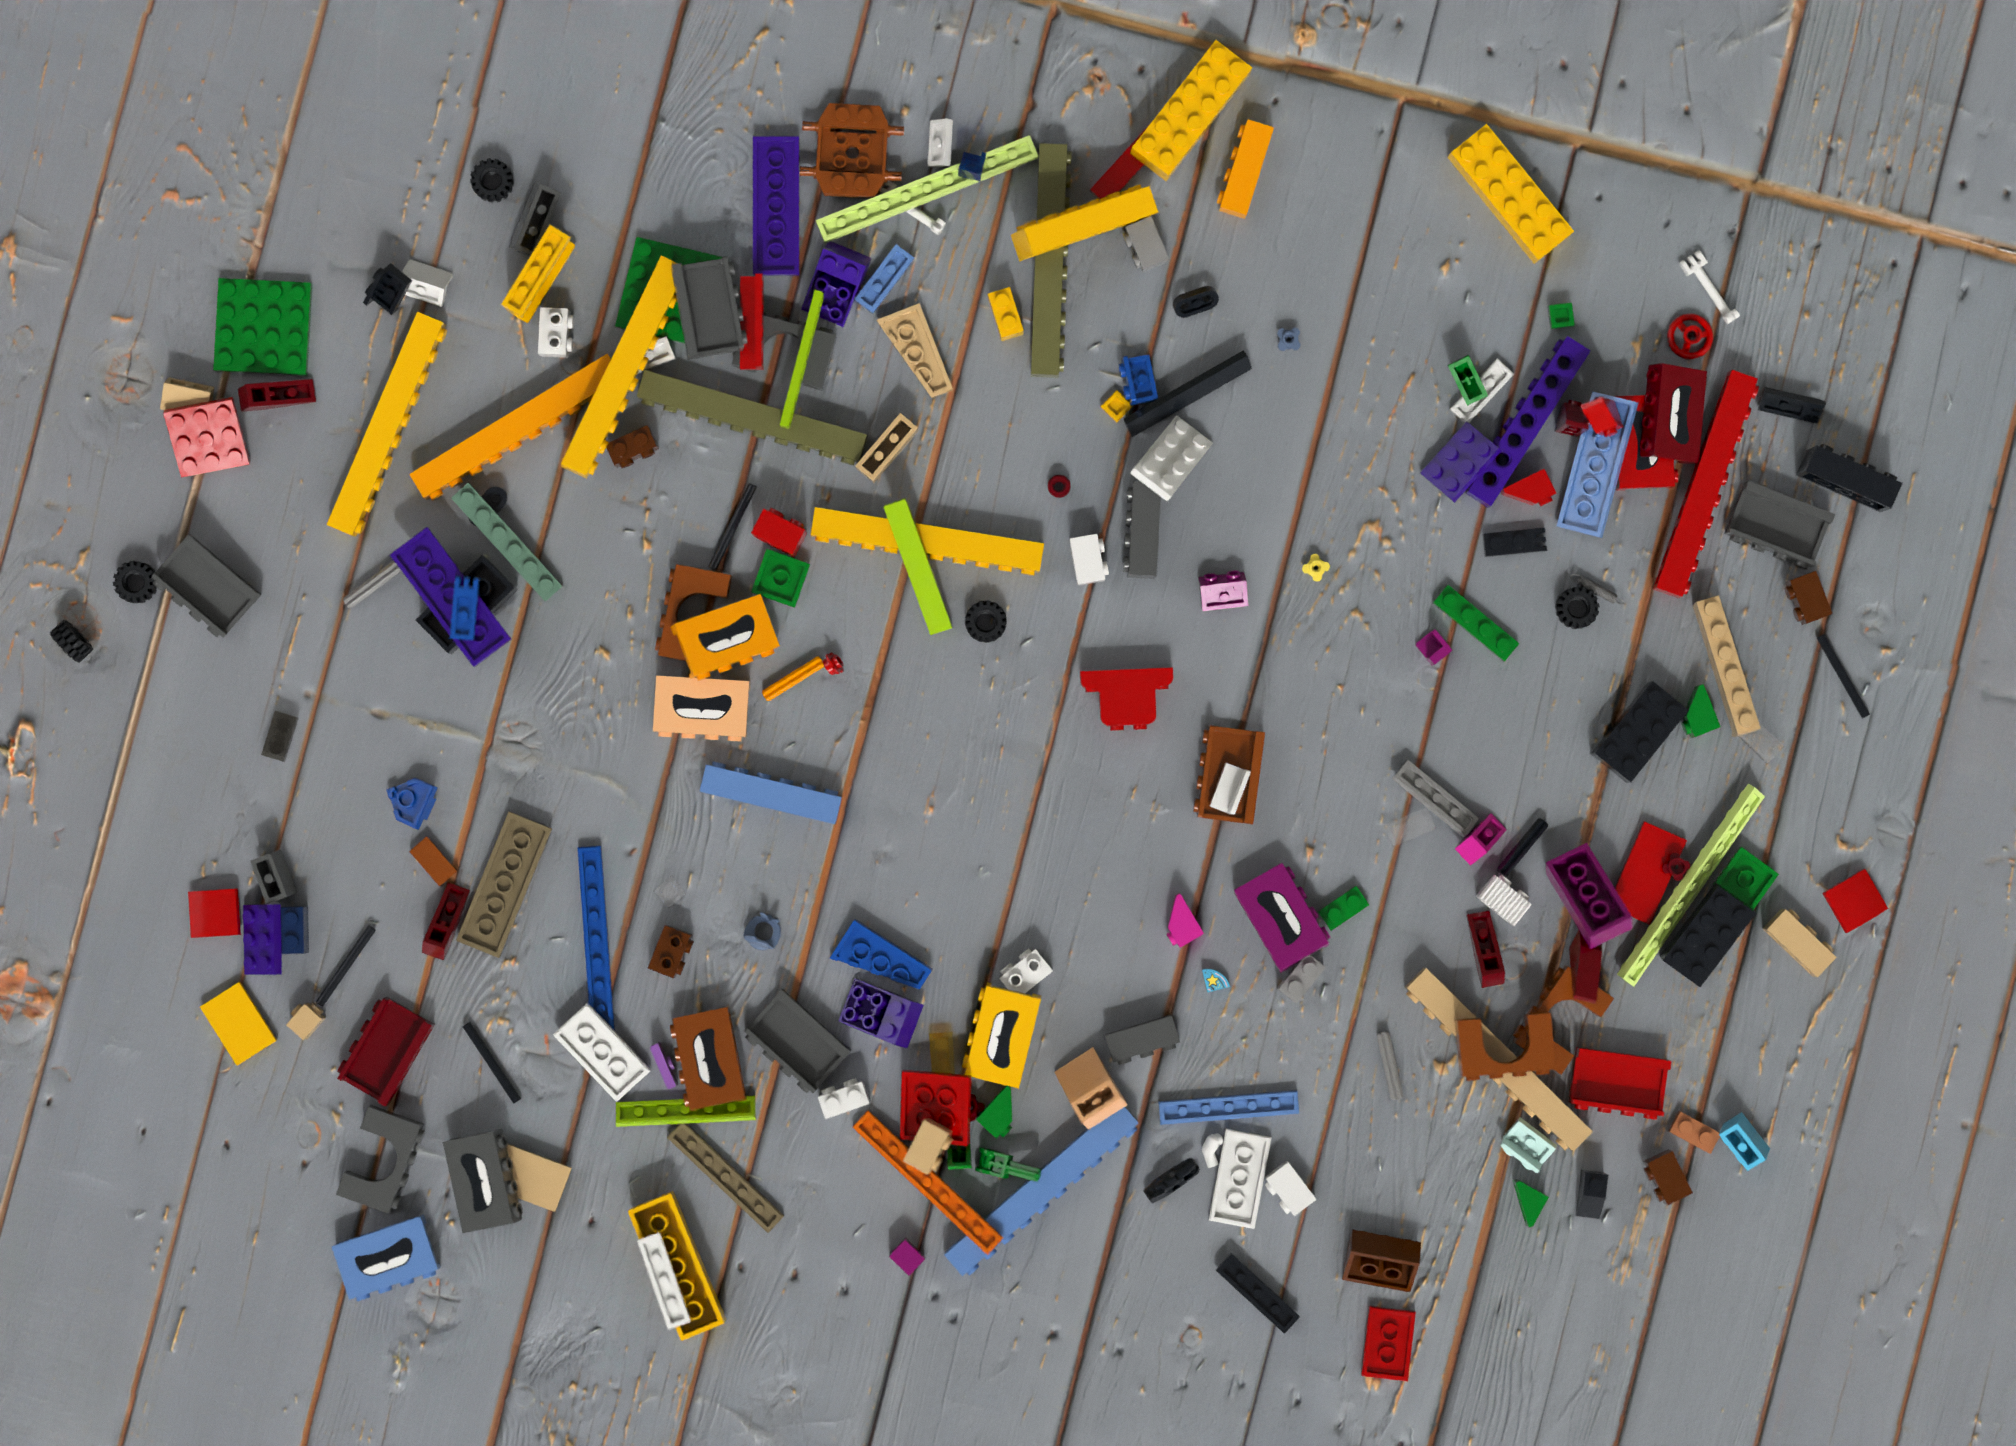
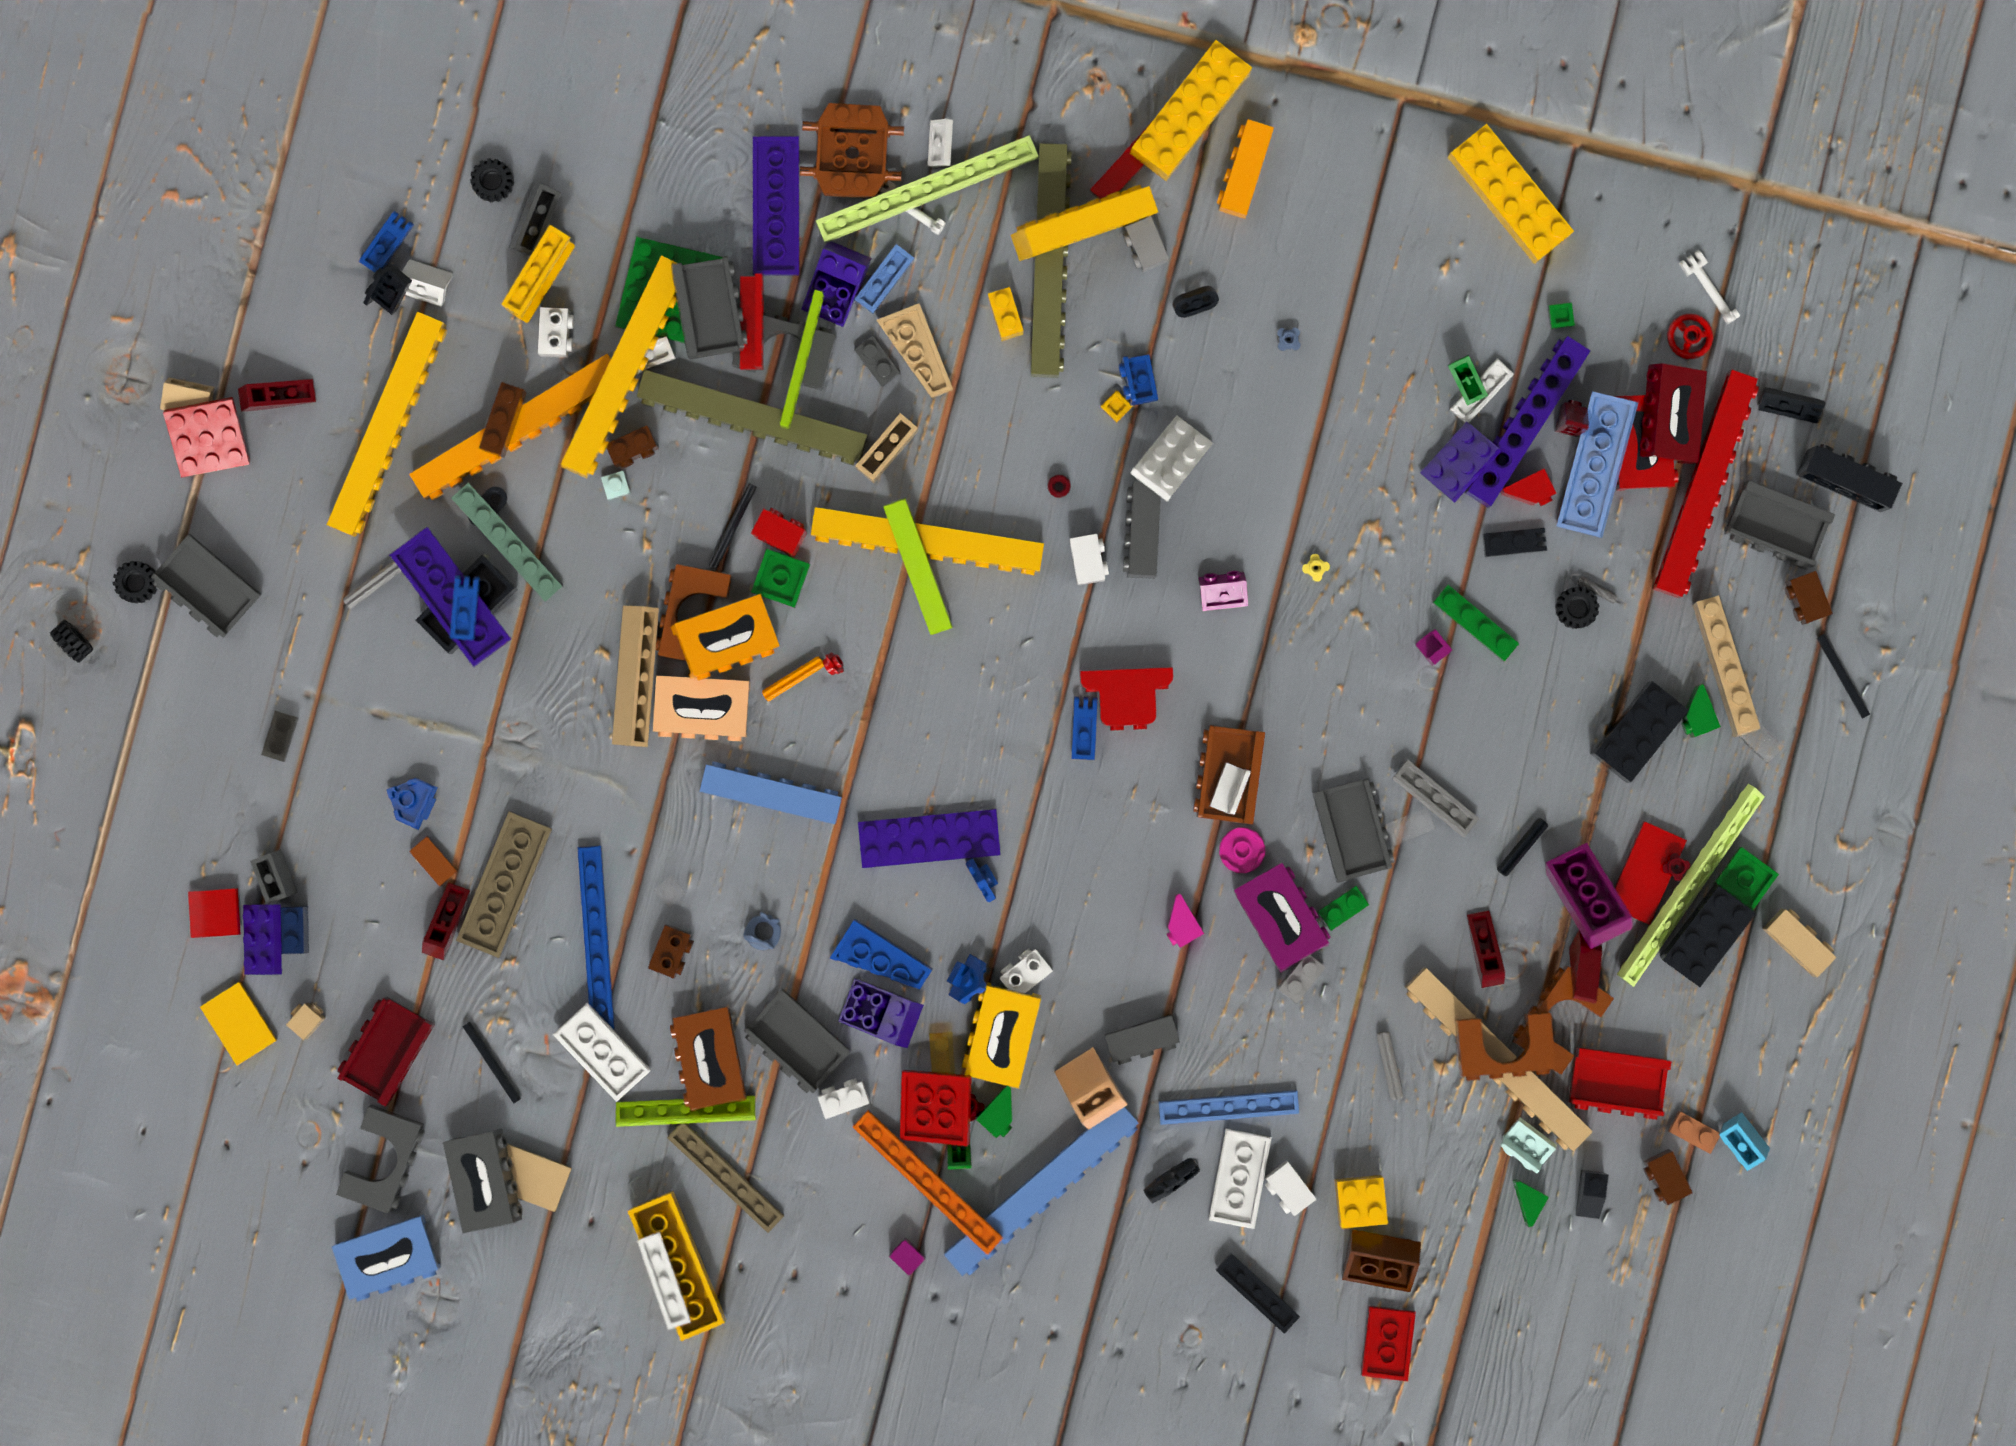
green plate [213,278,312,376] -> none
black bar [315,925,376,1007] -> none
medium lavender plate [650,1042,678,1089] -> none
tan brick [903,1118,953,1175] -> none
clear blue panel [958,152,987,181] -> none
black tyre [965,600,1007,643] -> none
green connector [975,1147,1041,1182] -> none
black tile [1123,350,1252,437] -> none
medium azure tile [1202,969,1230,992] -> none
white arm [1202,1133,1223,1168] -> none
dark pink slope [1455,813,1507,866] -> none
white brick [1476,875,1532,926] -> none
red slope [1581,397,1623,437] -> none
red slope [1822,869,1889,933] -> none
none -> blue hinge [359,211,414,273]
none -> reddish brown brick [479,382,527,458]
none -> light aqua plate [601,471,630,500]
none -> tan brick [612,606,659,747]
none -> dark grey plate [854,336,900,387]
none -> dark purple plate [858,809,1001,868]
none -> blue plate [947,954,986,1004]
none -> blue plate [966,858,998,902]
none -> blue hinge [1071,696,1098,760]
none -> dark pink tile [1219,828,1265,873]
none -> dark grey panel [1312,778,1395,883]
none -> yellow brick [1334,1175,1388,1229]

